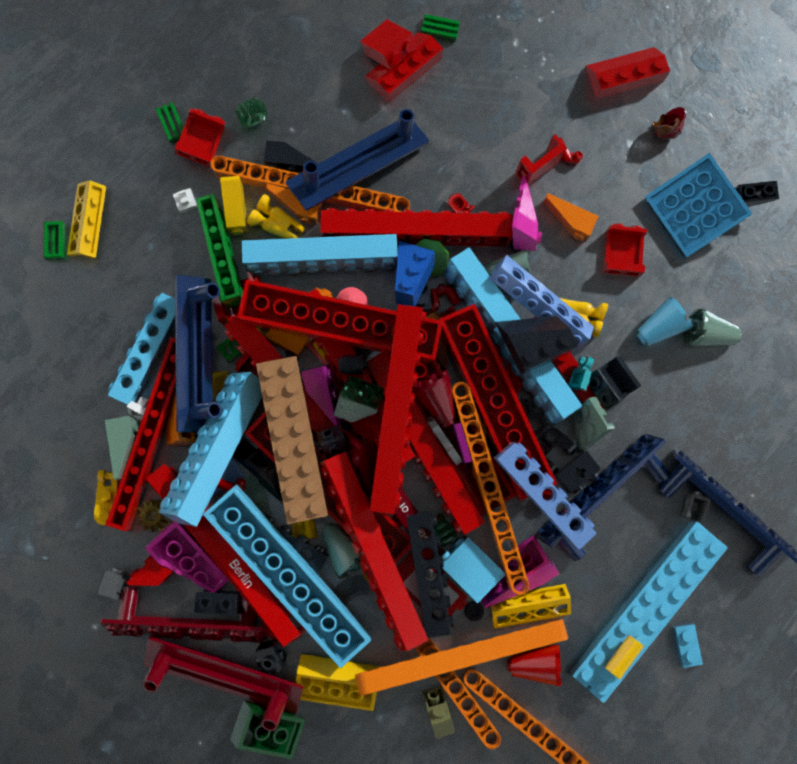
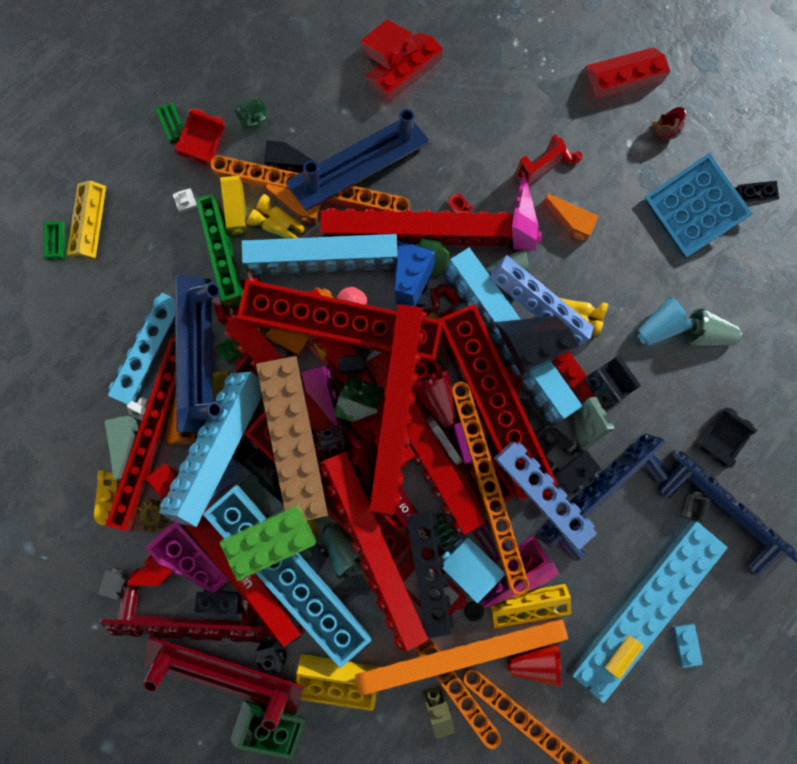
red arm [217,478,246,491] -> none
green tile [421,14,460,41] -> none
teal plate [568,356,594,390] -> none
red panel [603,223,647,277] -> none
none -> bright green brick [220,504,316,581]
none -> magenta tile [471,520,509,563]
none -> black panel [695,408,758,469]

